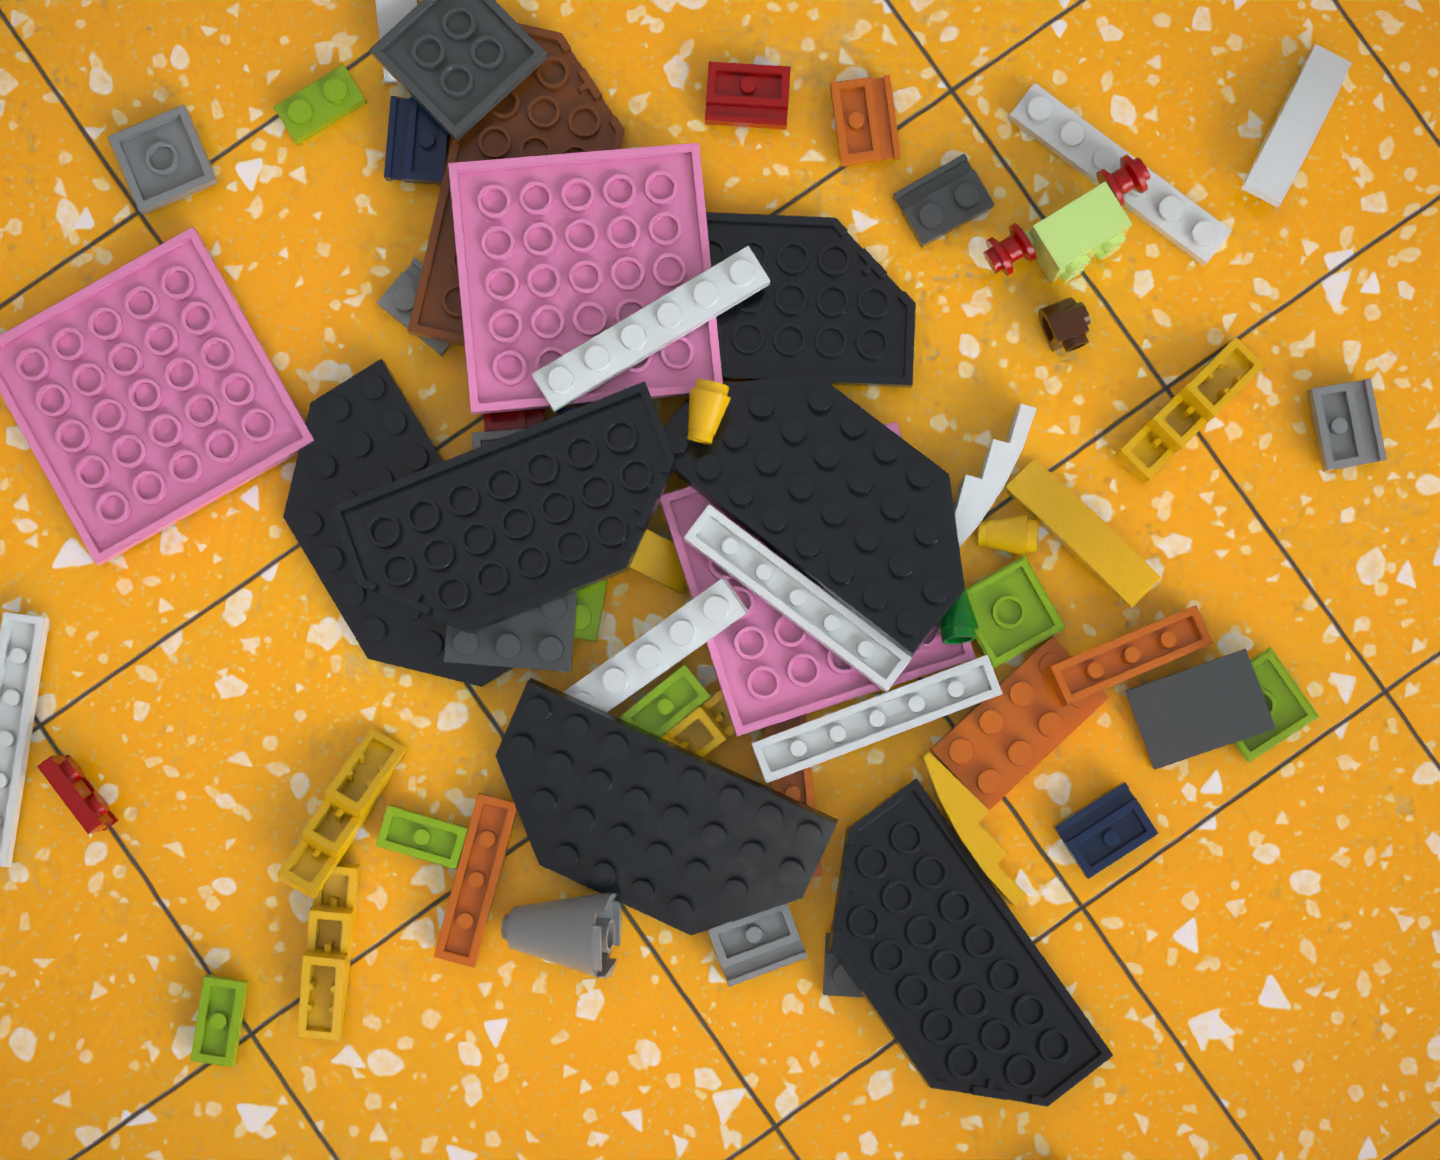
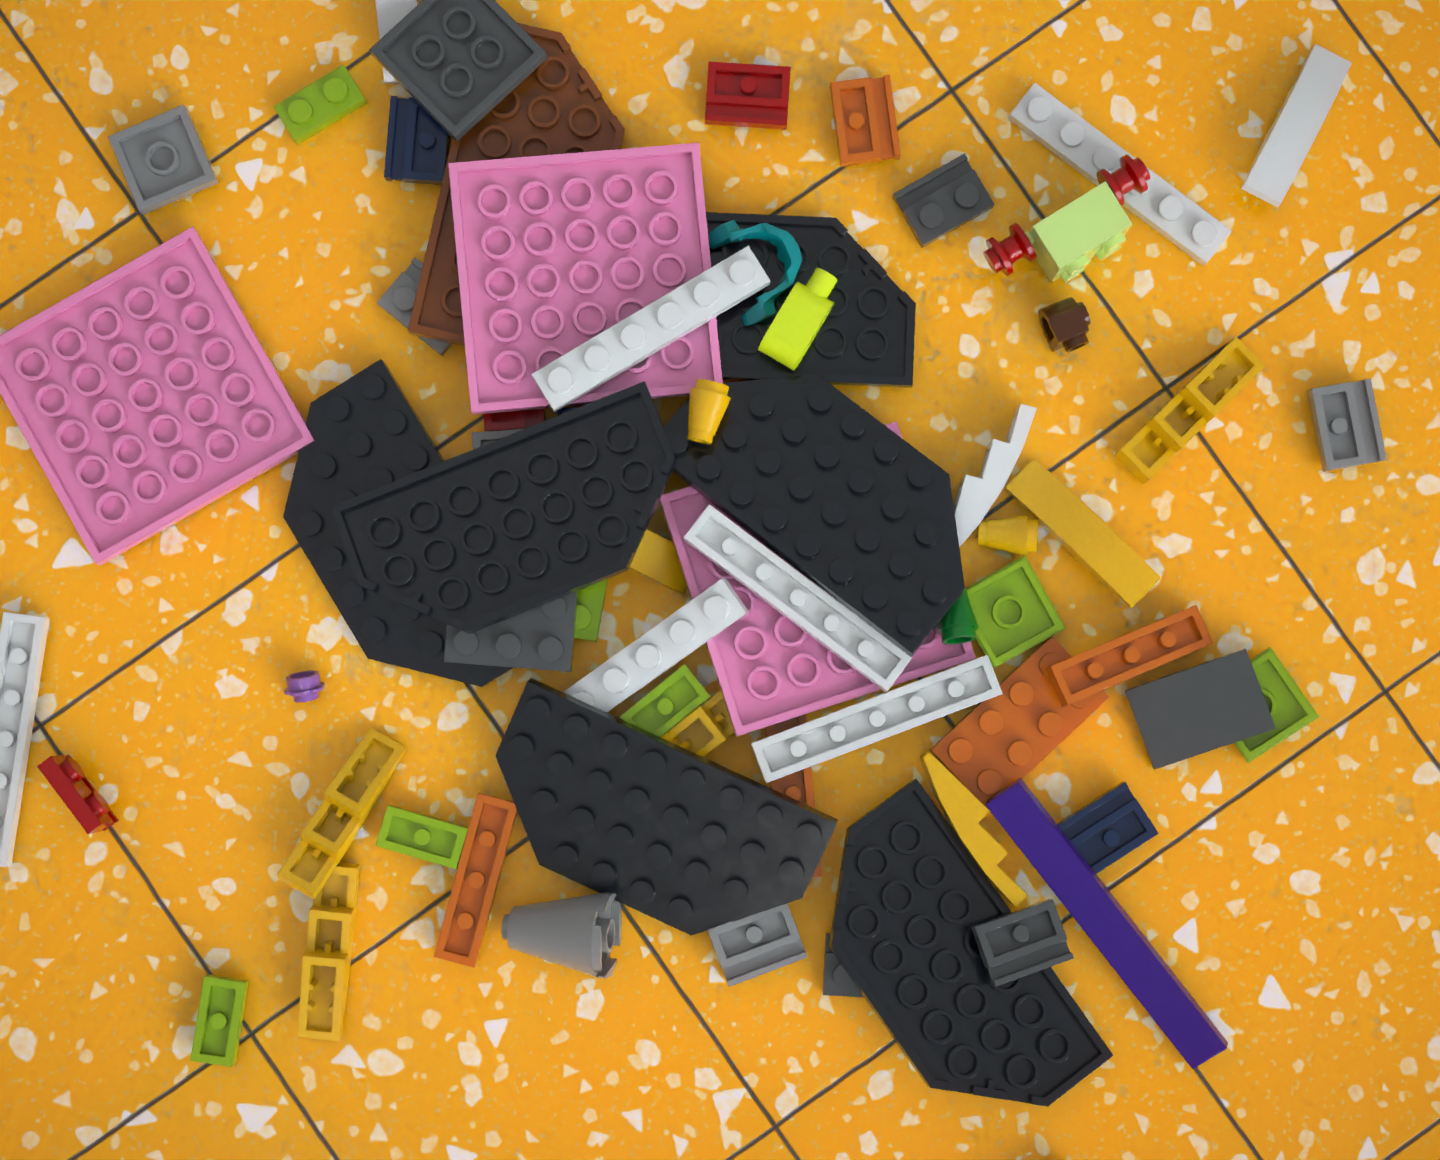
none -> medium lavender plate [284,670,325,703]
none -> teal helmet [708,220,802,326]
none -> neon yellow piece [758,268,838,371]
none -> dark grey plate [971,899,1074,987]
none -> dark purple tile [986,778,1228,1069]

